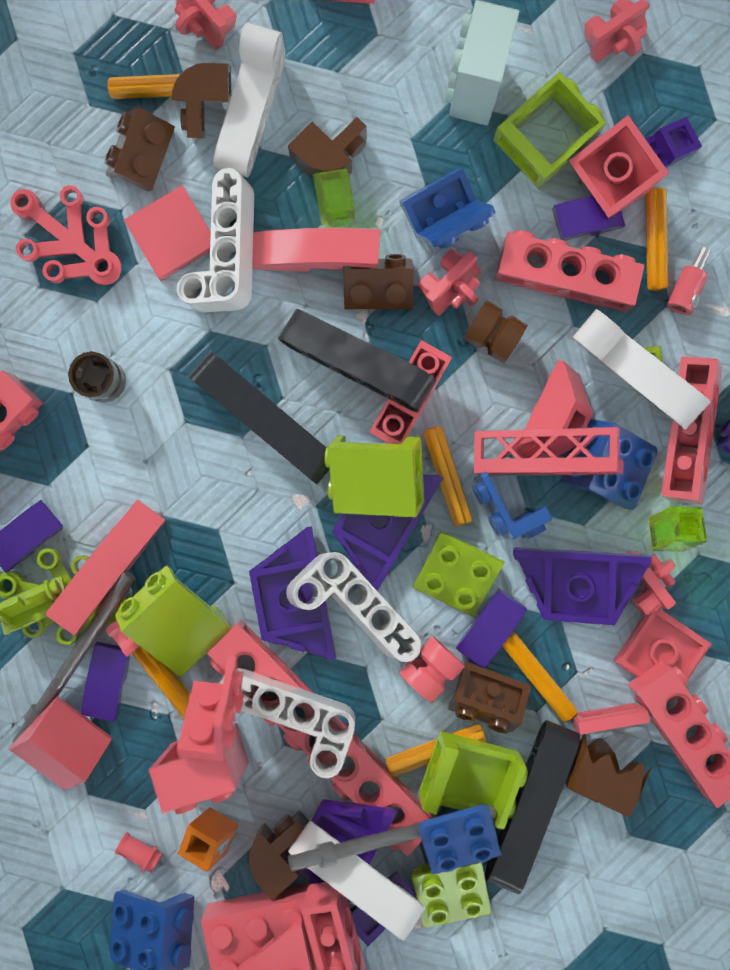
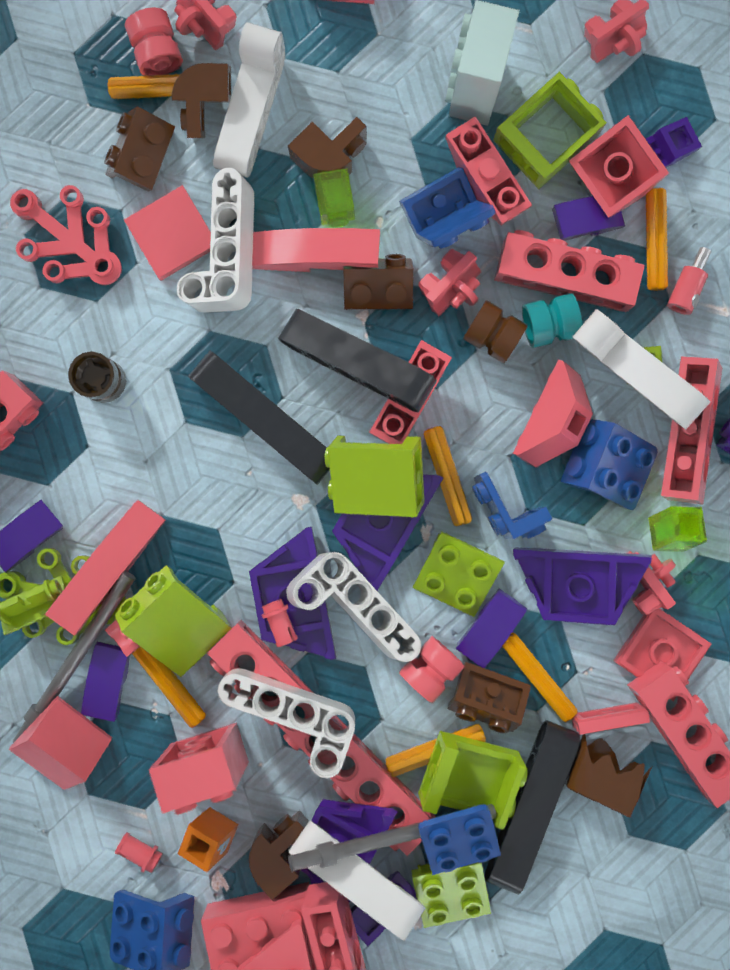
coral bracket [177,656,244,762] -> none
coral fence [474,427,623,476] -> none
none -> coral wheel [125,7,183,76]
none -> coral pin [262,599,298,647]
none -> coral slope [445,116,532,226]
none -> teal wheel [522,293,582,348]

